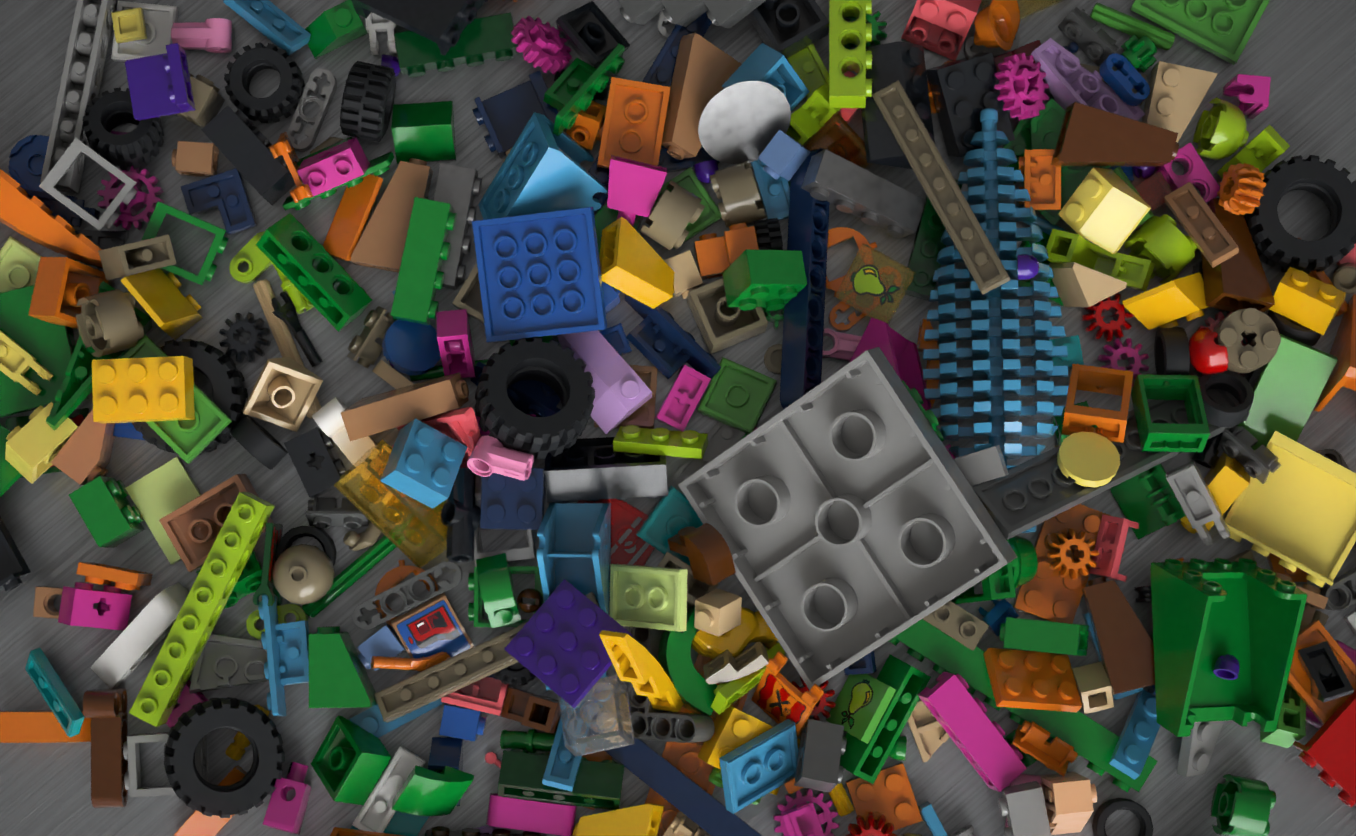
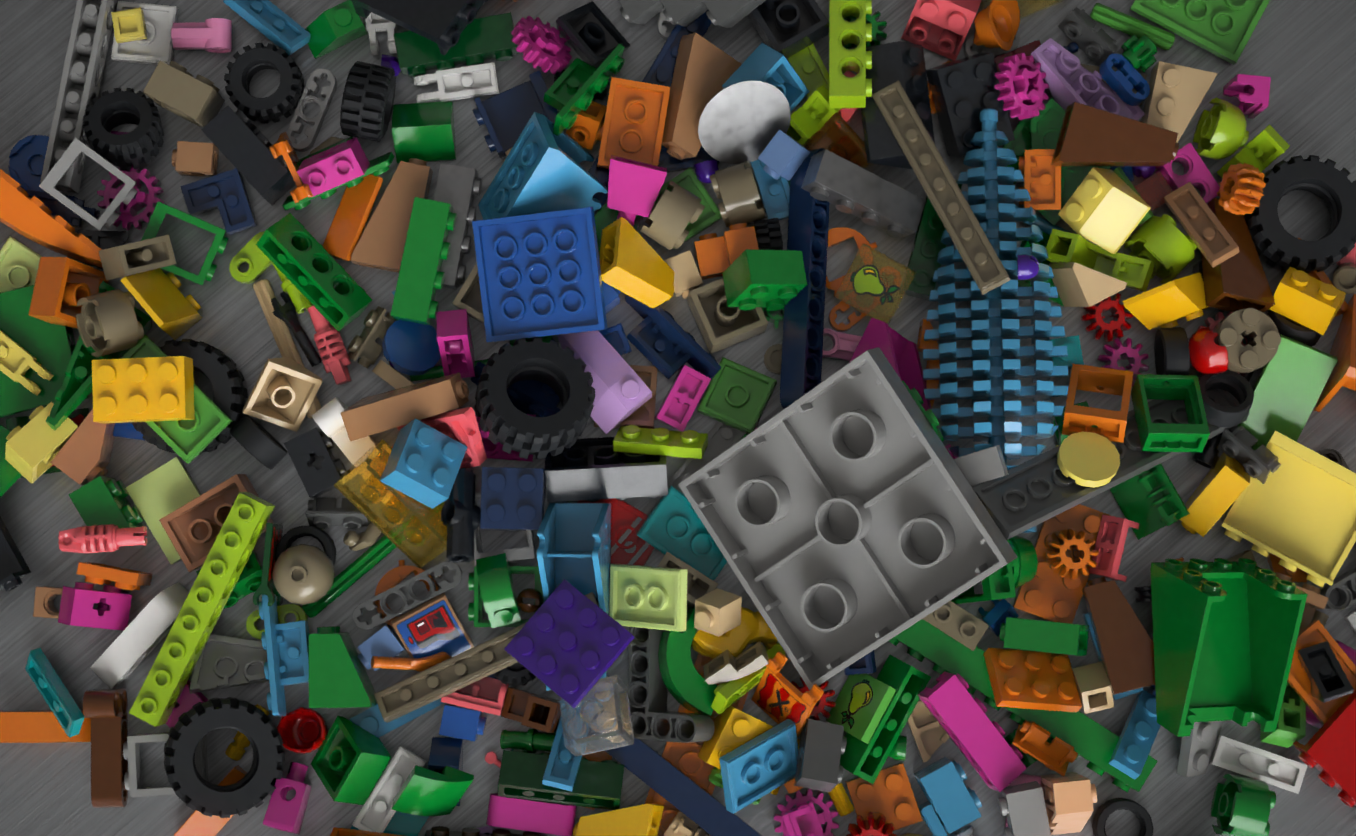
dark purple bracket [125,43,196,121] -> none
black gear [219,312,271,363] -> none
bright pink piece [467,436,534,481] -> none
yellow slope [599,630,683,712] -> none
reddish brown brick [667,523,736,586] -> none
light grey hinge [1165,460,1230,547] -> none
dark purple hinge [1213,654,1240,680] -> none
none -> coral hinge [58,524,147,553]
none -> red hair [277,707,327,754]
none -> coral hinge [307,306,352,385]
none -> white hinge [413,62,499,103]
none -> dark azure brick [914,757,982,834]
none -> white plate [1209,735,1307,794]

